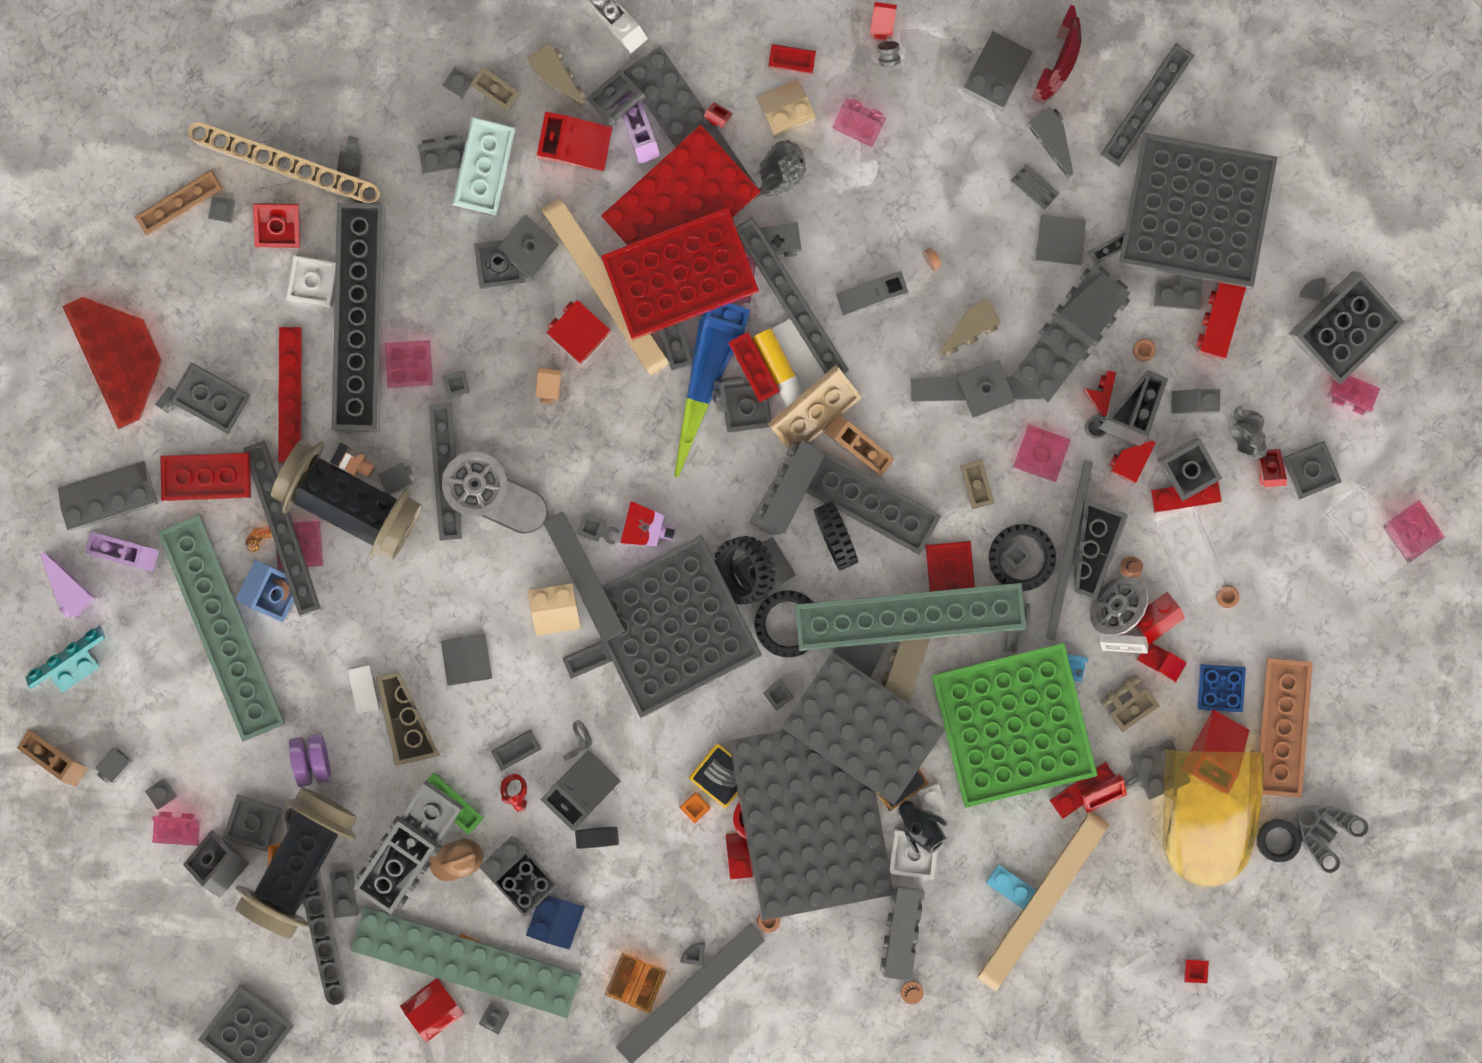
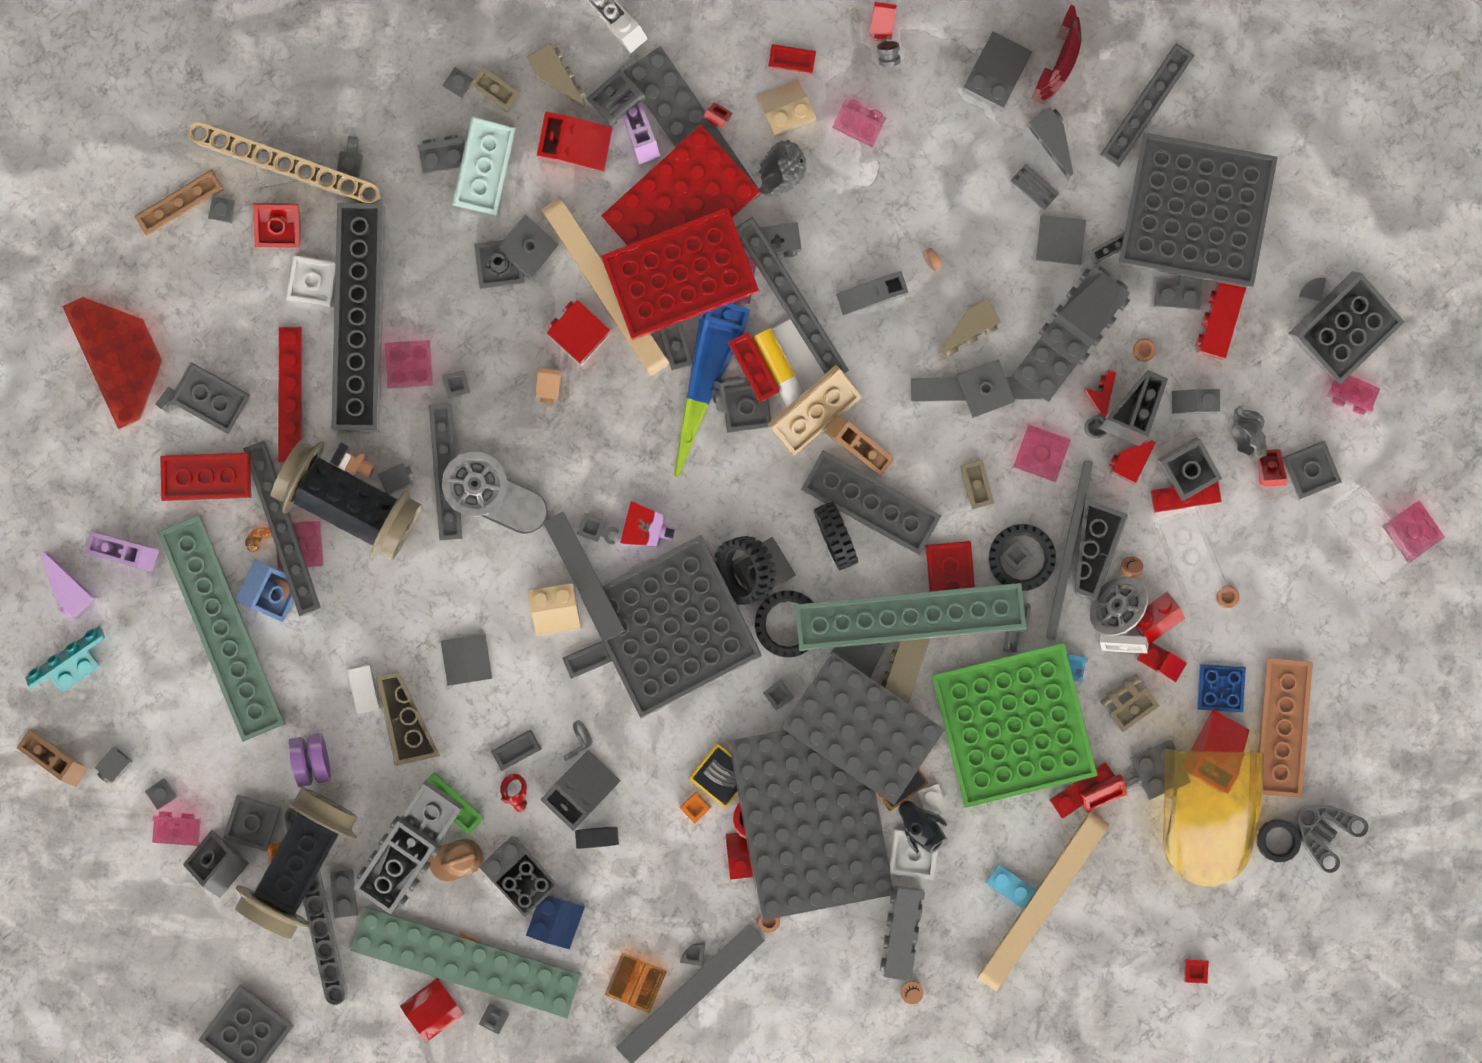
dark grey slope [58,461,158,531] -> none
dark grey wedge [749,440,825,535] -> none

